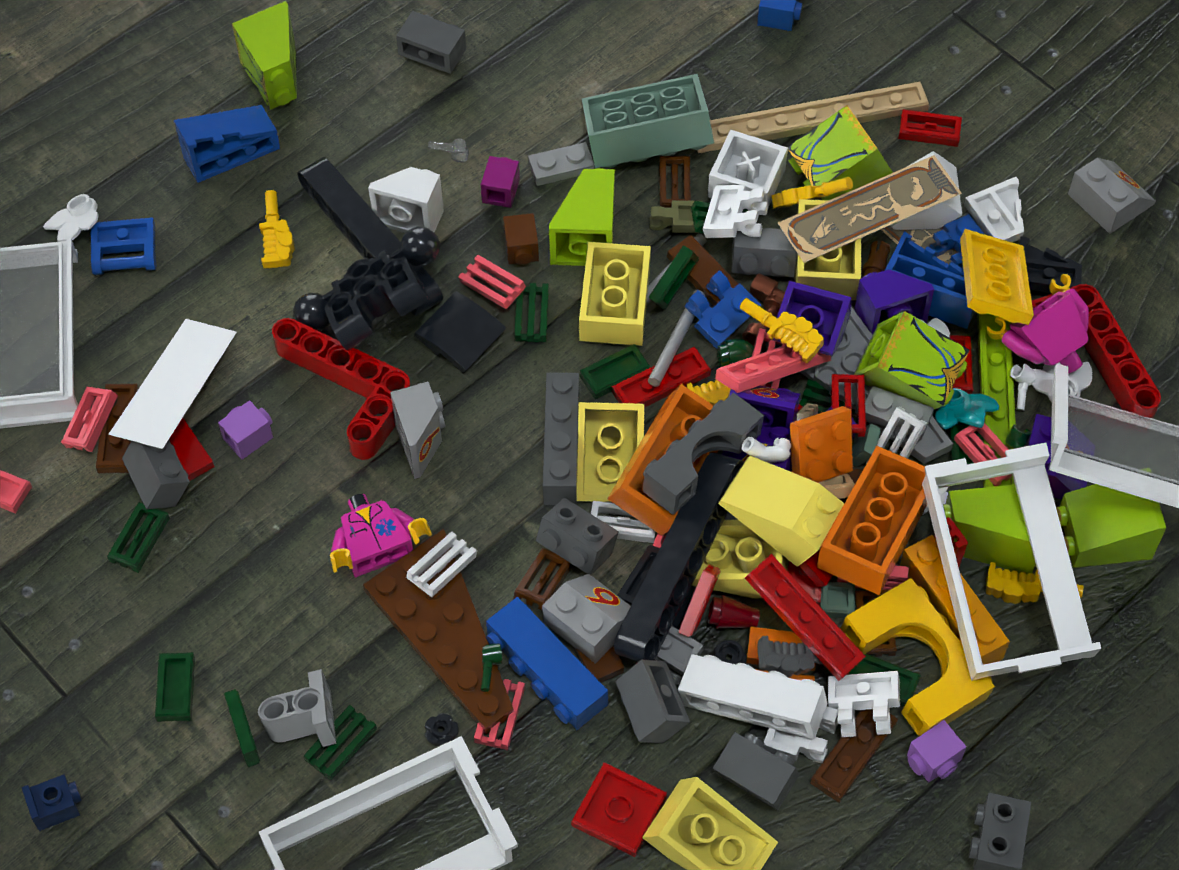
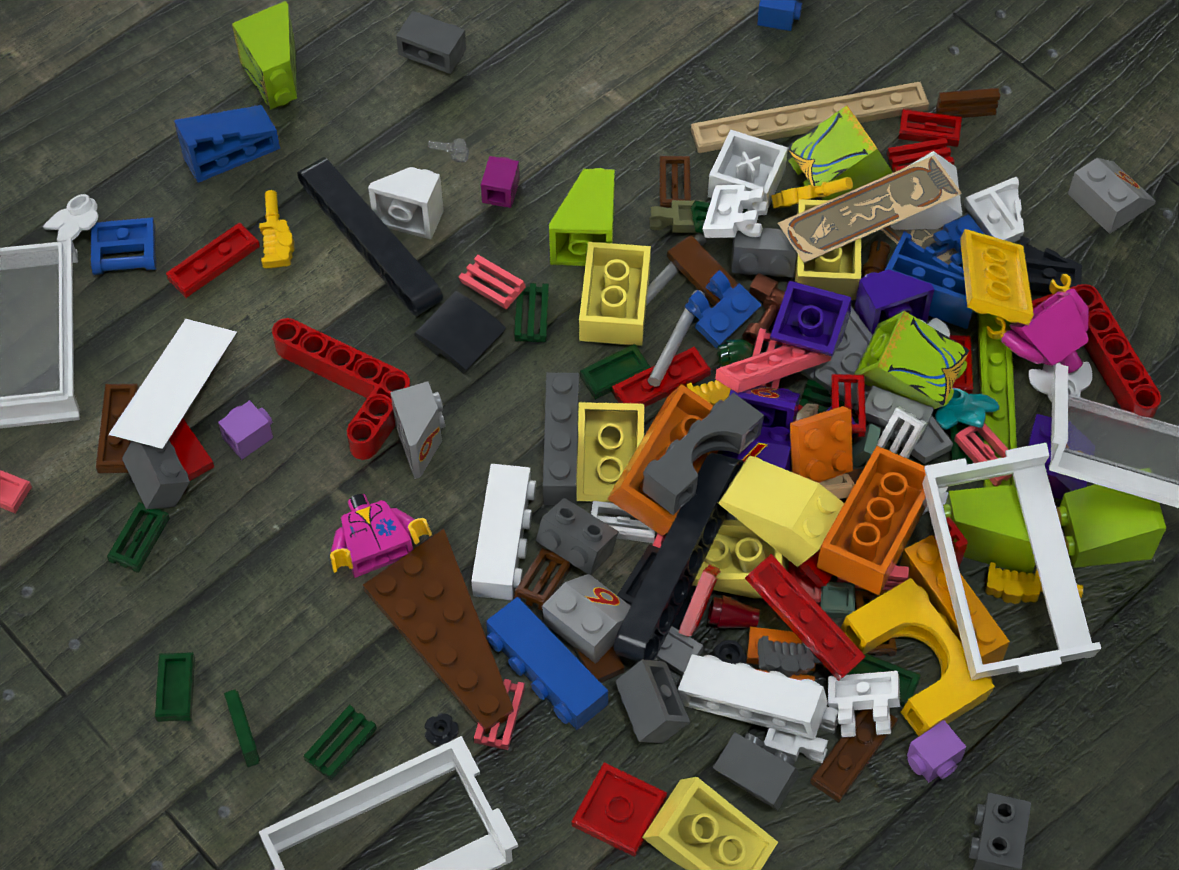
dark blue brick [21,774,82,831] -> none
coral tile [61,387,118,452] -> none
light grey tile [258,669,336,747] -> none
black connector [293,226,440,350] -> none
white tile [406,531,477,597] -> none
dark green hand [481,644,502,692] -> none
reddish brown brick [503,213,539,265] -> none
light grey plate [528,142,594,186] -> none
sand green slope [582,74,714,169] -> none
dark green tile [648,245,699,310] -> none
yellow piece [740,298,824,364] -> none
white arm [742,437,792,463] -> none
dark green hand [1006,425,1031,449] -> none
white hand [1010,364,1036,411] -> none
none -> red tile [166,222,260,298]
none -> white brick [471,464,536,600]
none -> red tile [887,138,955,173]
none -> reddish brown tile [935,88,1000,118]

